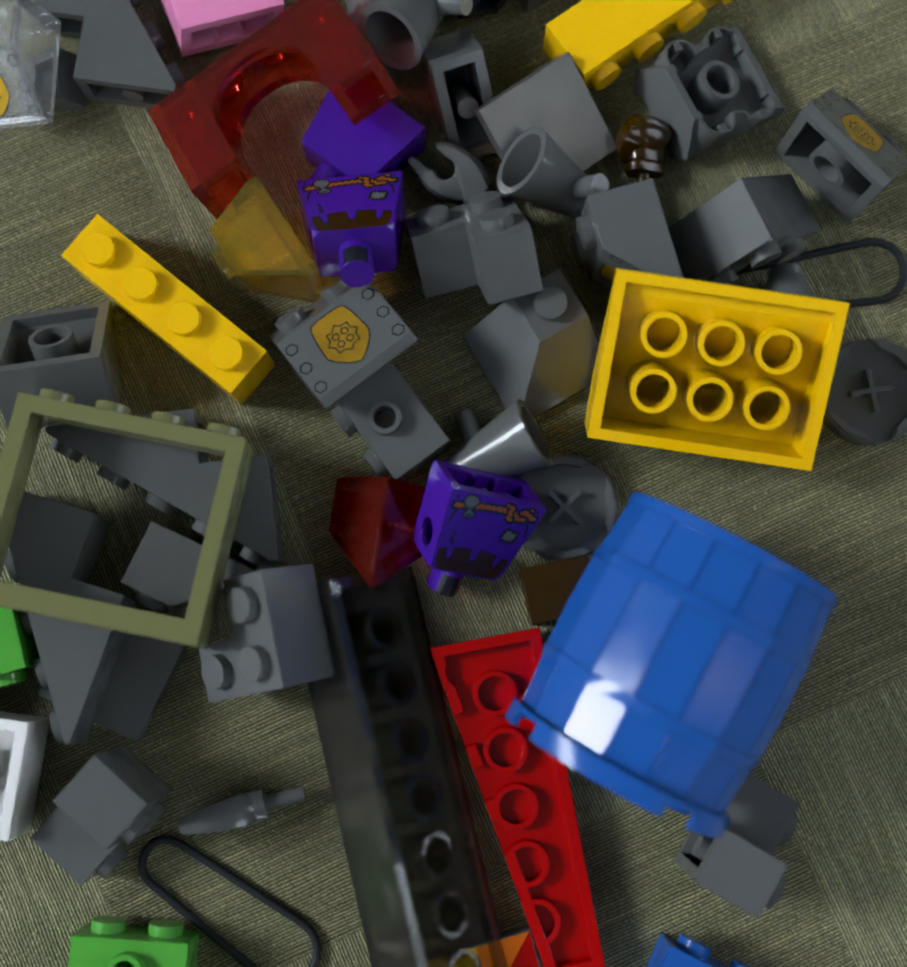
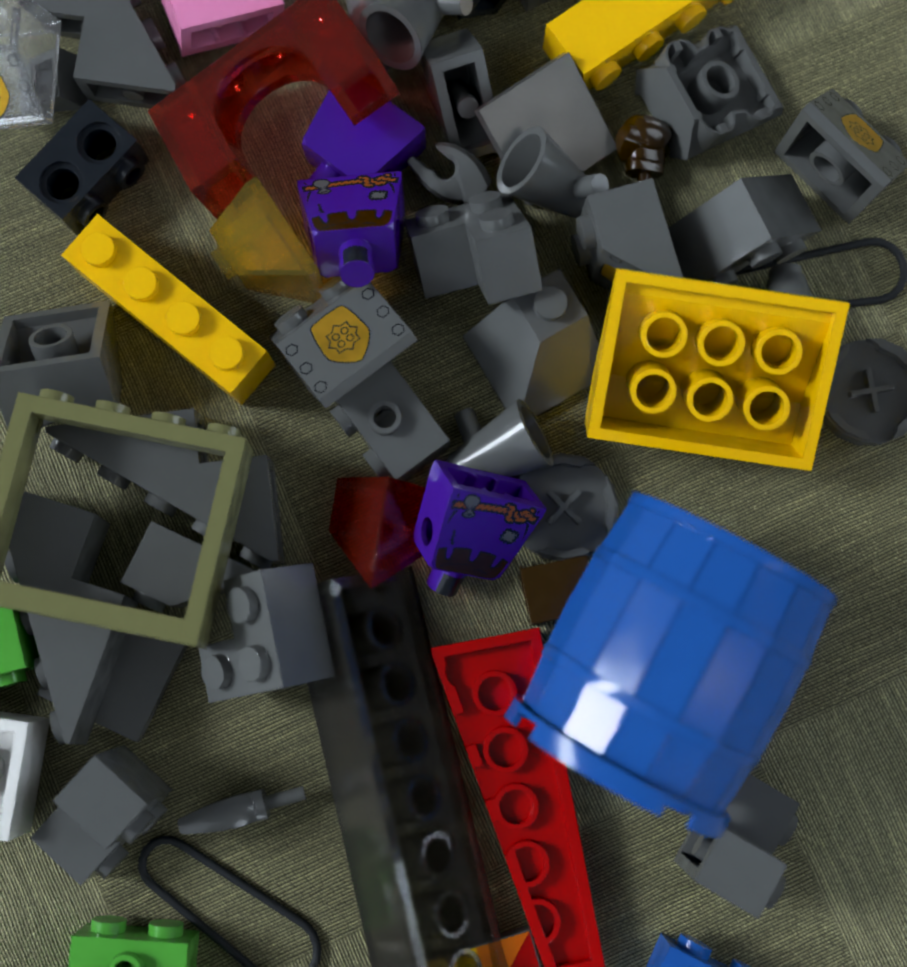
none -> black brick [14,99,149,236]

